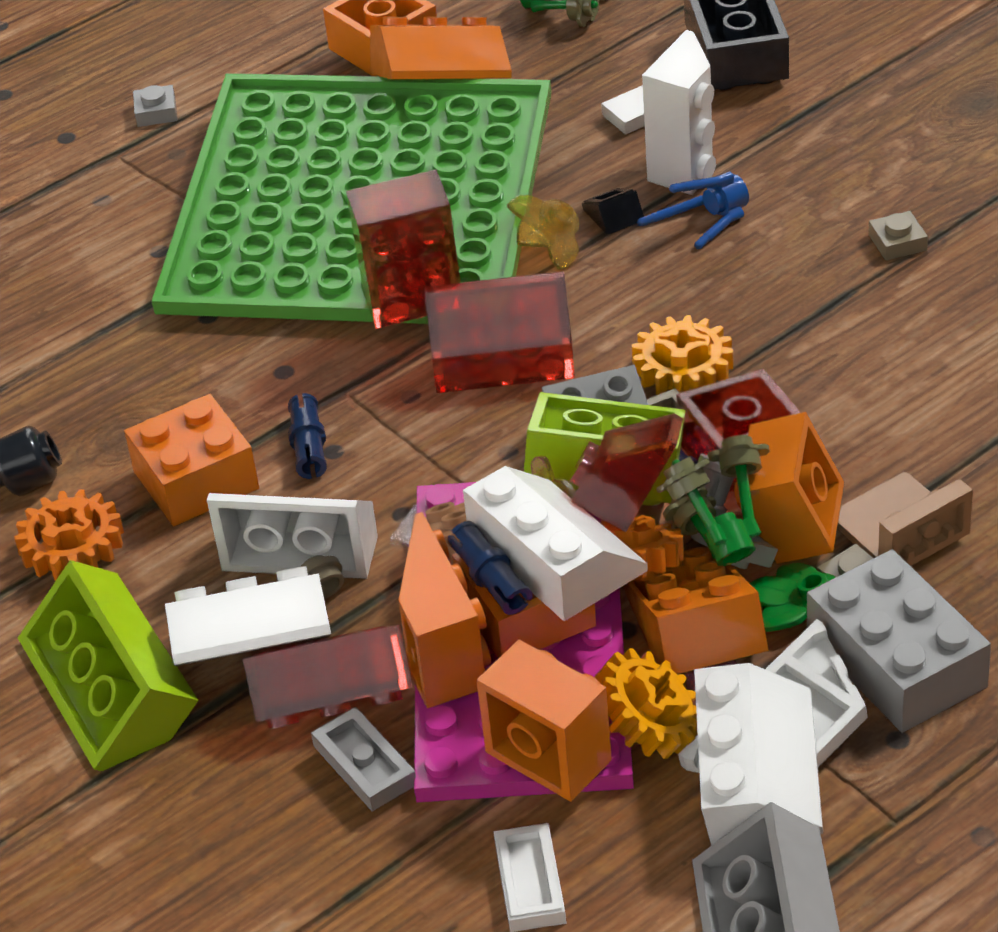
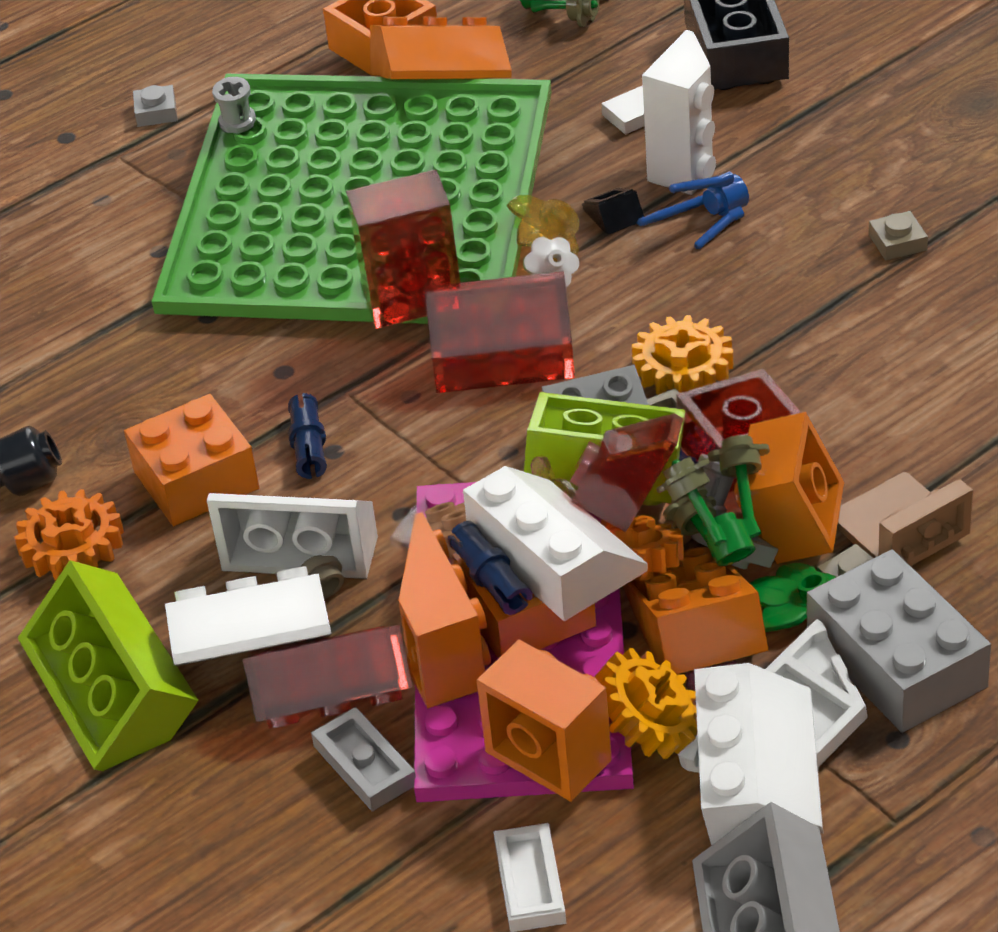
none -> light grey bush [212,77,256,133]
none -> white plant [523,237,579,289]

